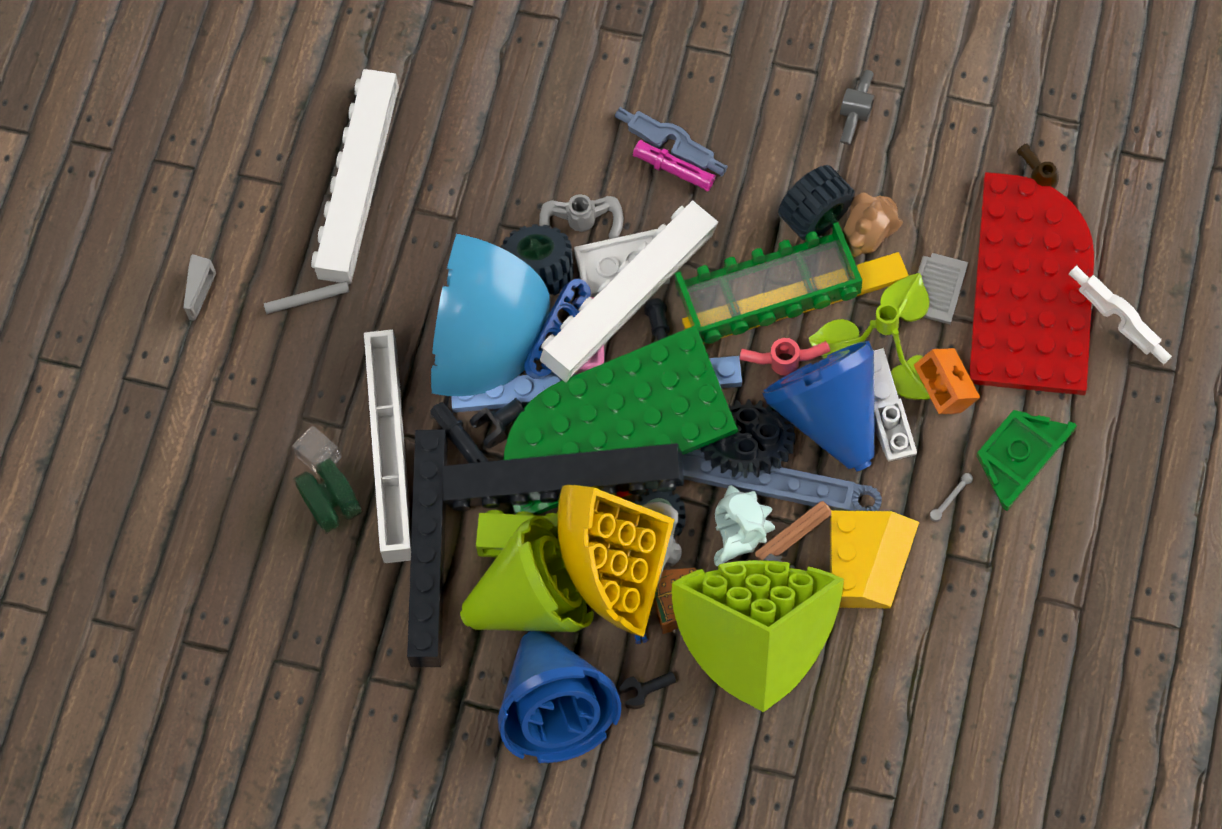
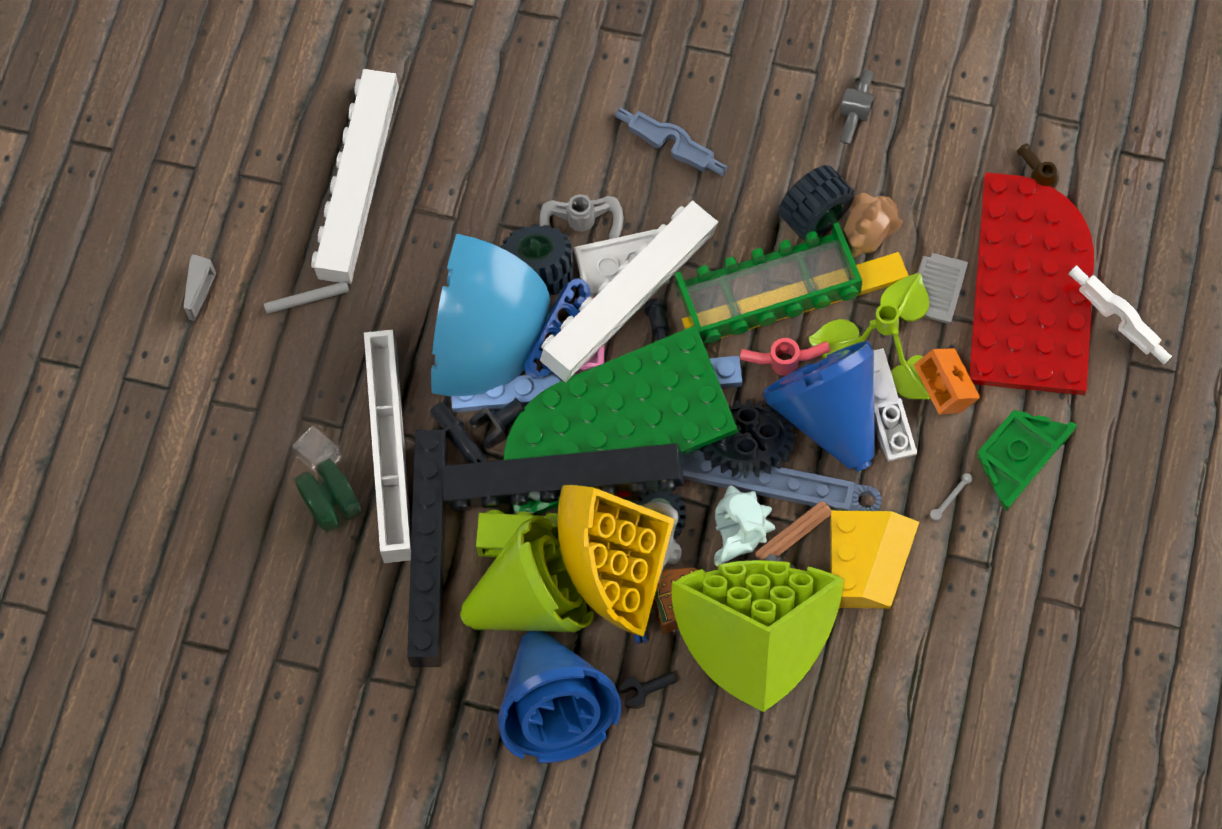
dark pink pin [633,140,716,192] -> none

